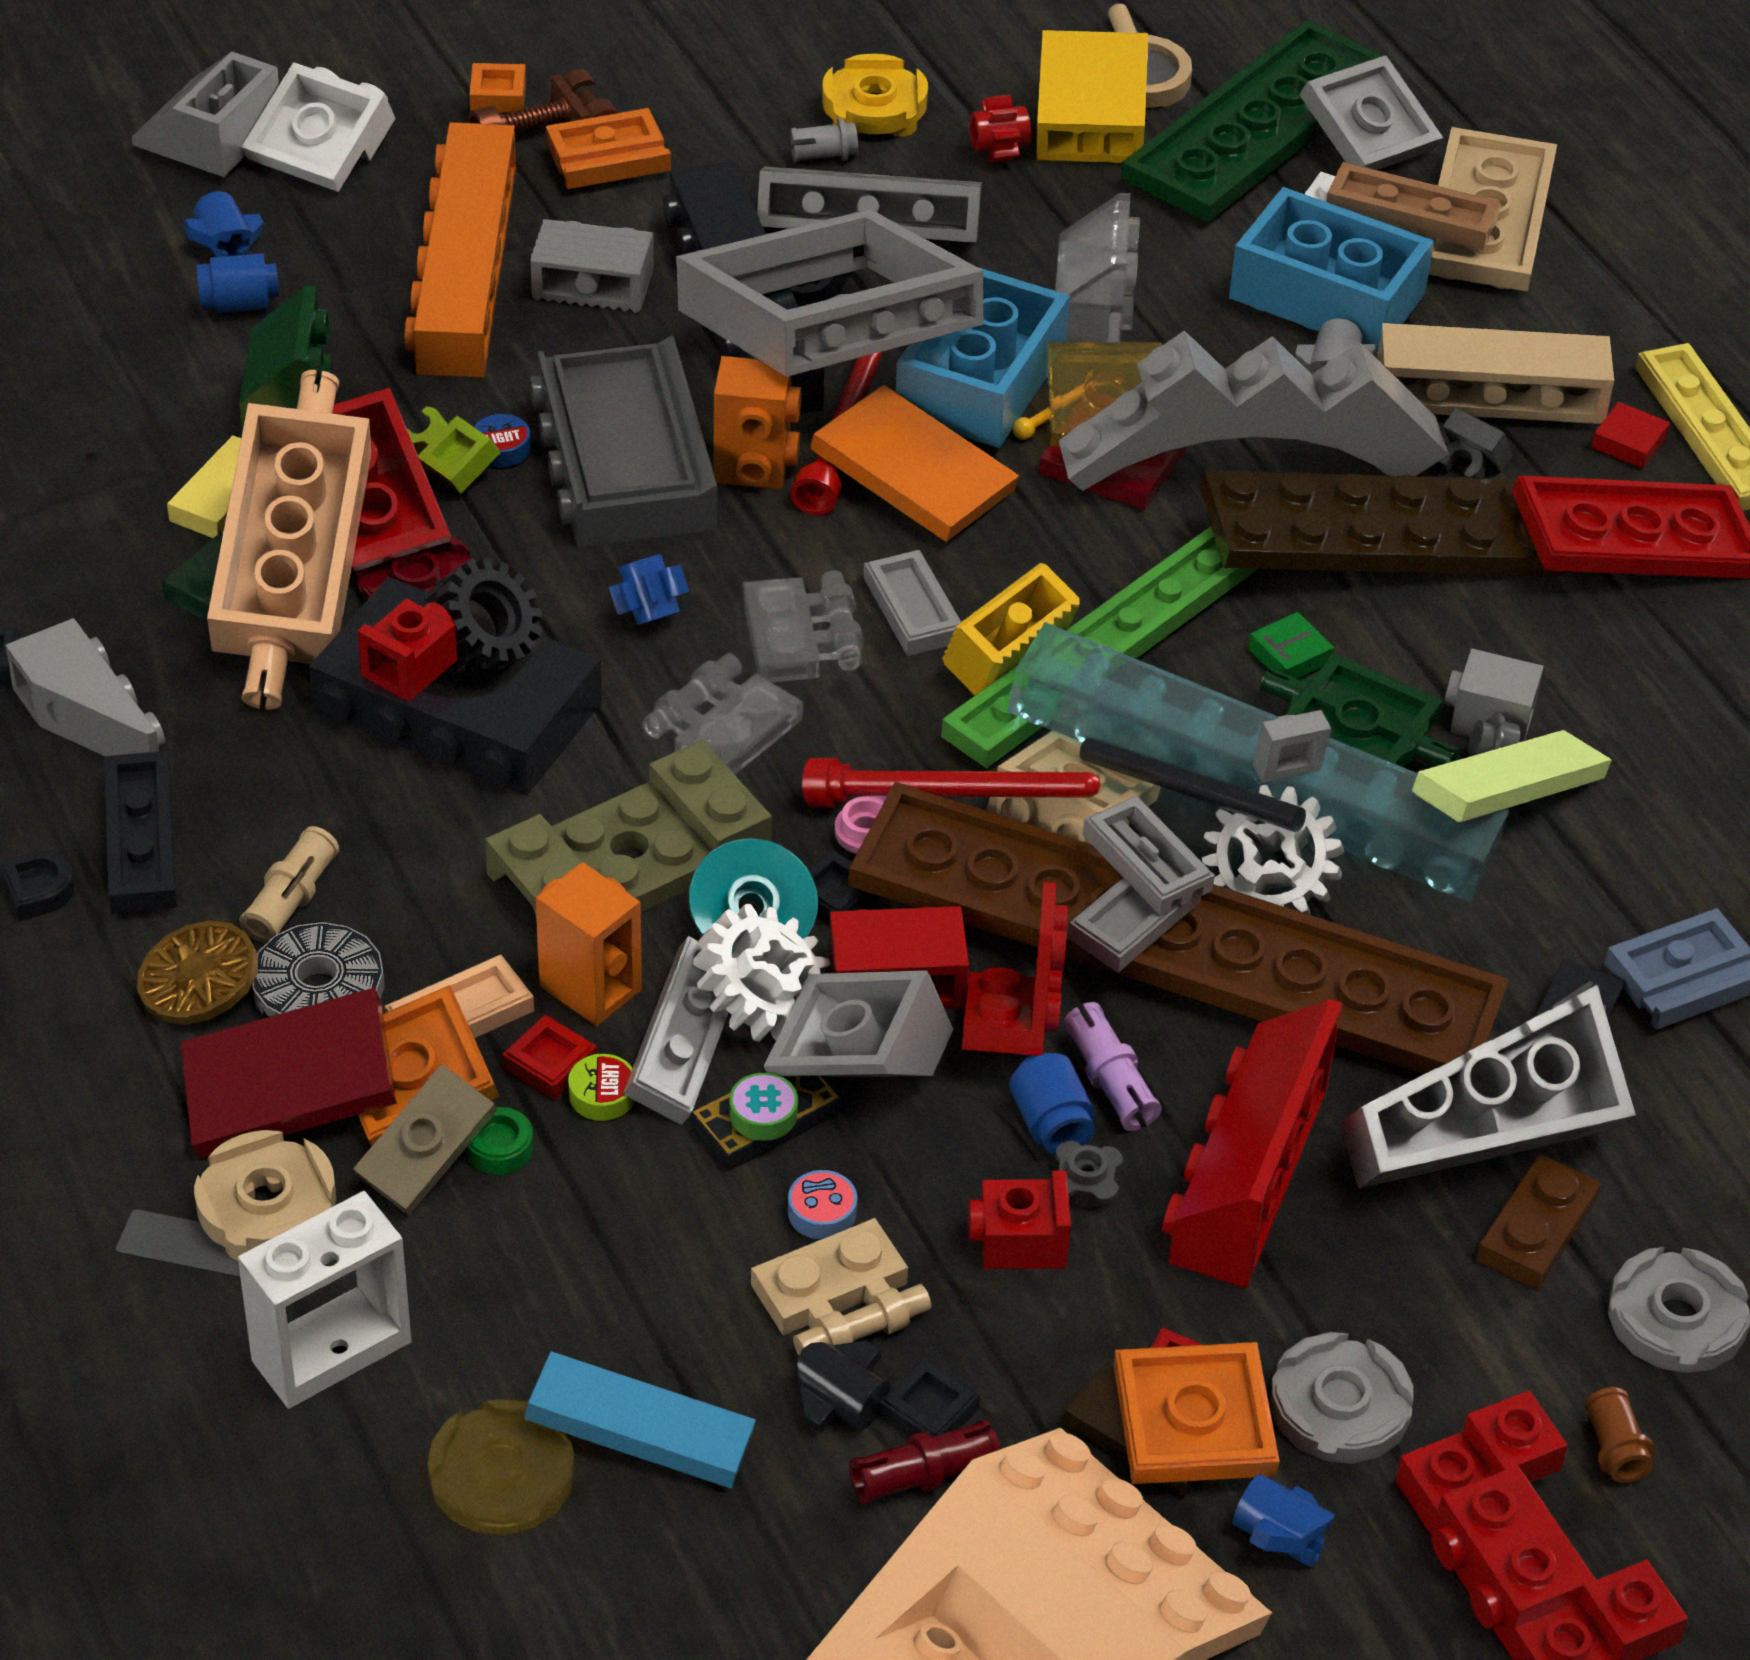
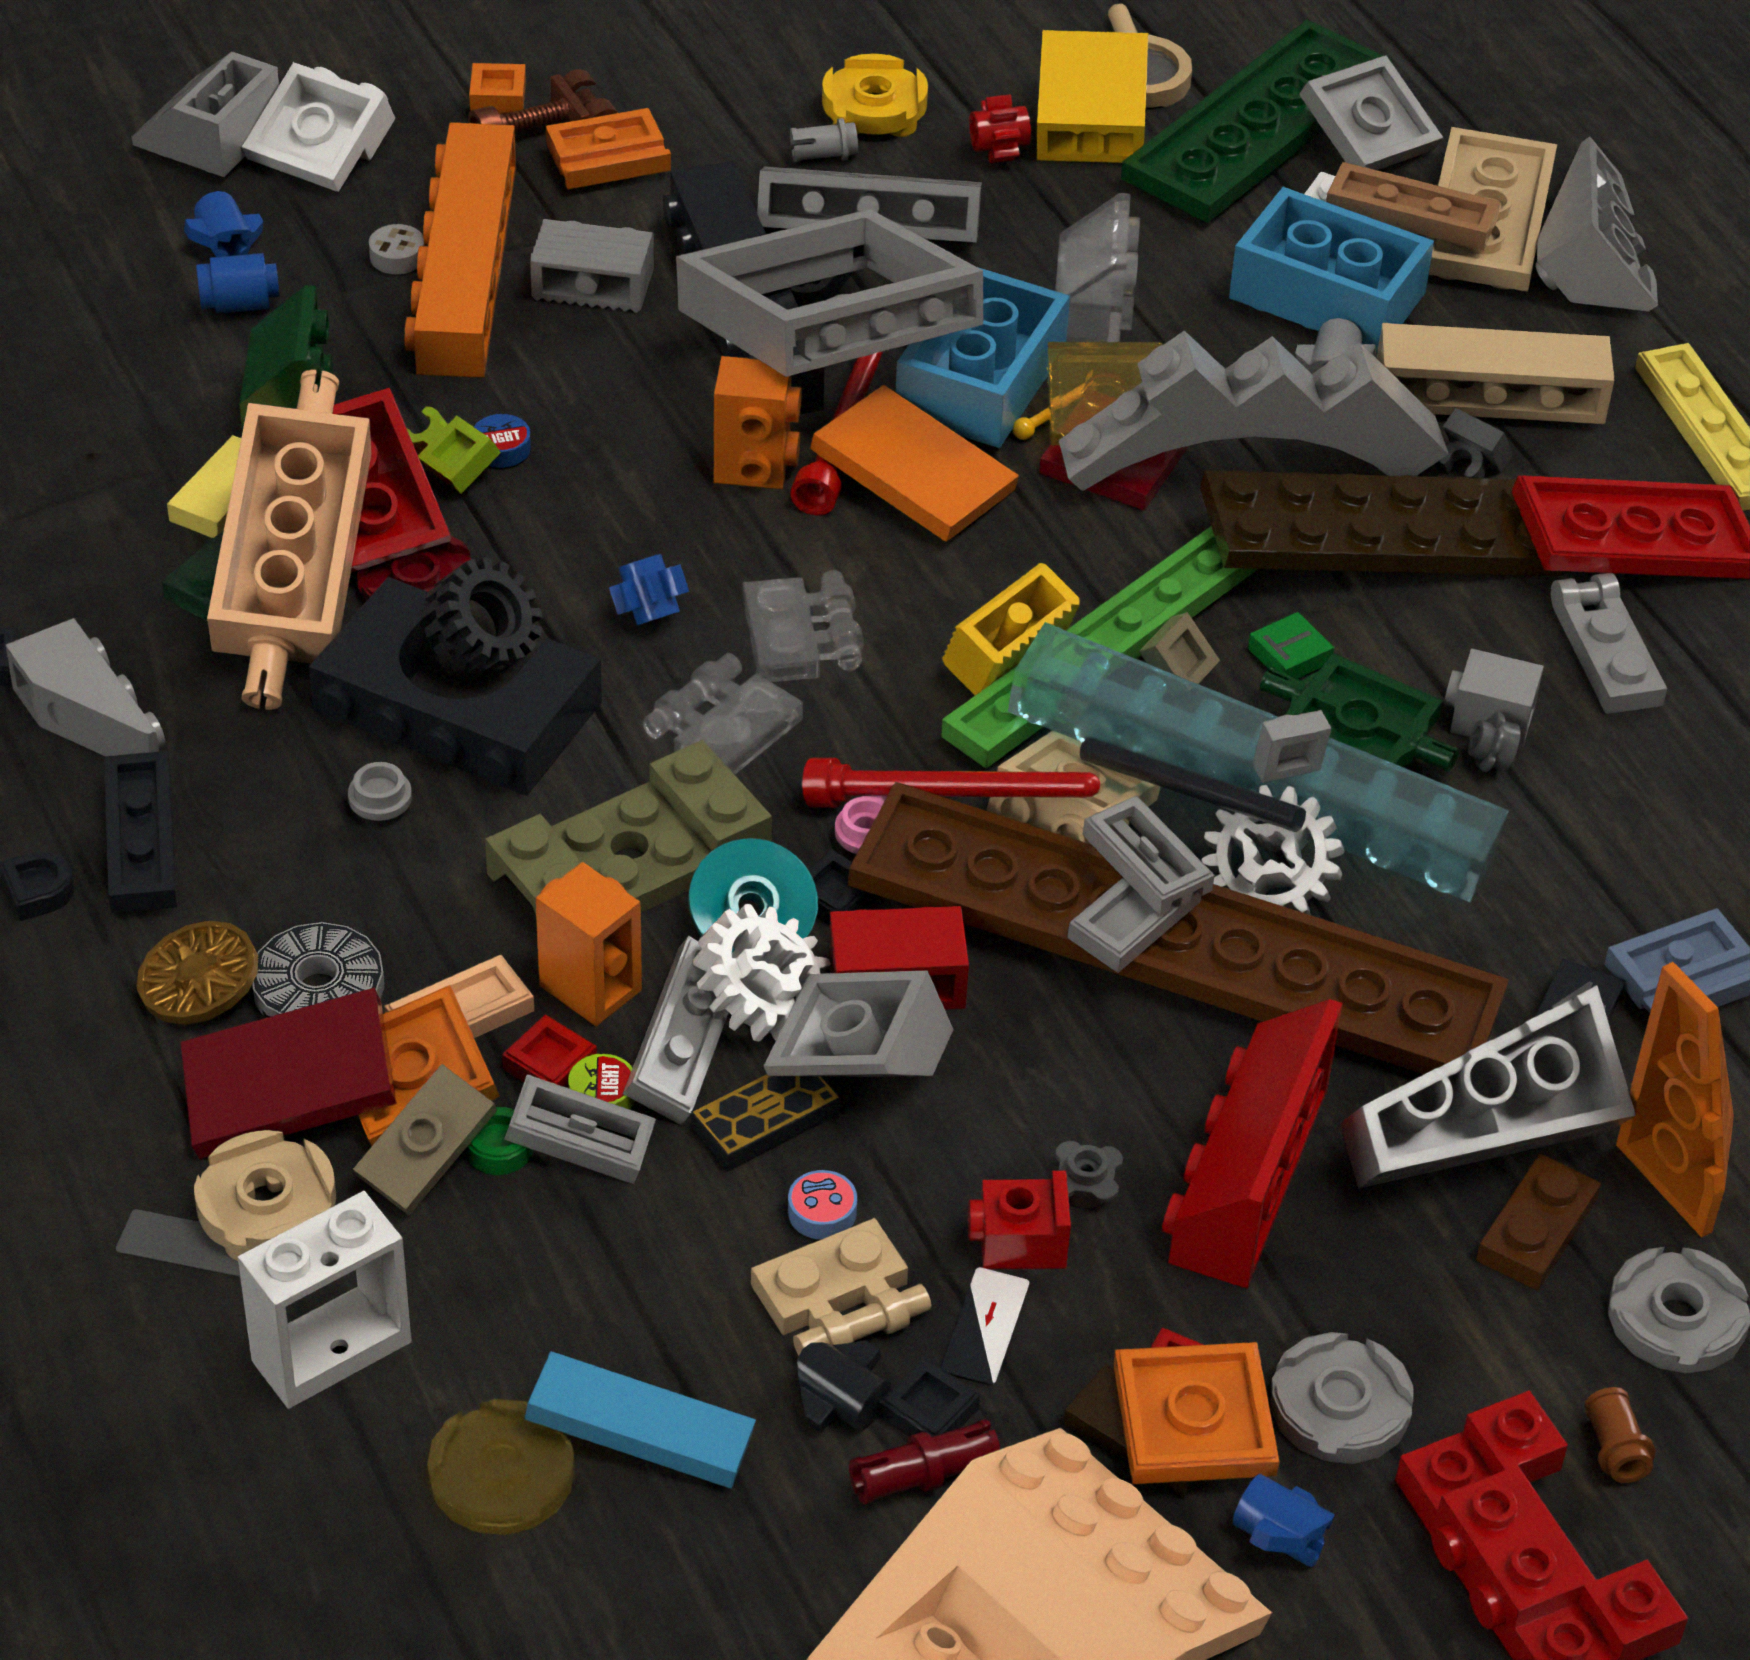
tan pin [239,826,339,944] -> none
red brick [357,598,457,702] -> none
dark grey window [529,336,717,548] -> none
tile [729,1073,798,1141] -> none
light grey tile [864,550,961,656] -> none
red bracket [962,882,1068,1056] -> none
blue brick [1009,1053,1095,1155] -> none
lavender pin [1063,1002,1162,1131] -> none
yellowish green tile [1412,730,1612,823] -> none
red tile [1591,402,1670,469] -> none
none -> light grey plate [348,762,412,821]
none -> light grey tile [369,224,425,274]
none -> light grey tile [504,1074,656,1184]
none -> sticker [941,1267,1029,1384]
none -> dark tan plate [1139,612,1220,700]
none -> light grey wedge [1535,137,1658,311]
none -> light grey plate [1551,573,1667,714]
none -> orange wedge [1616,962,1734,1238]

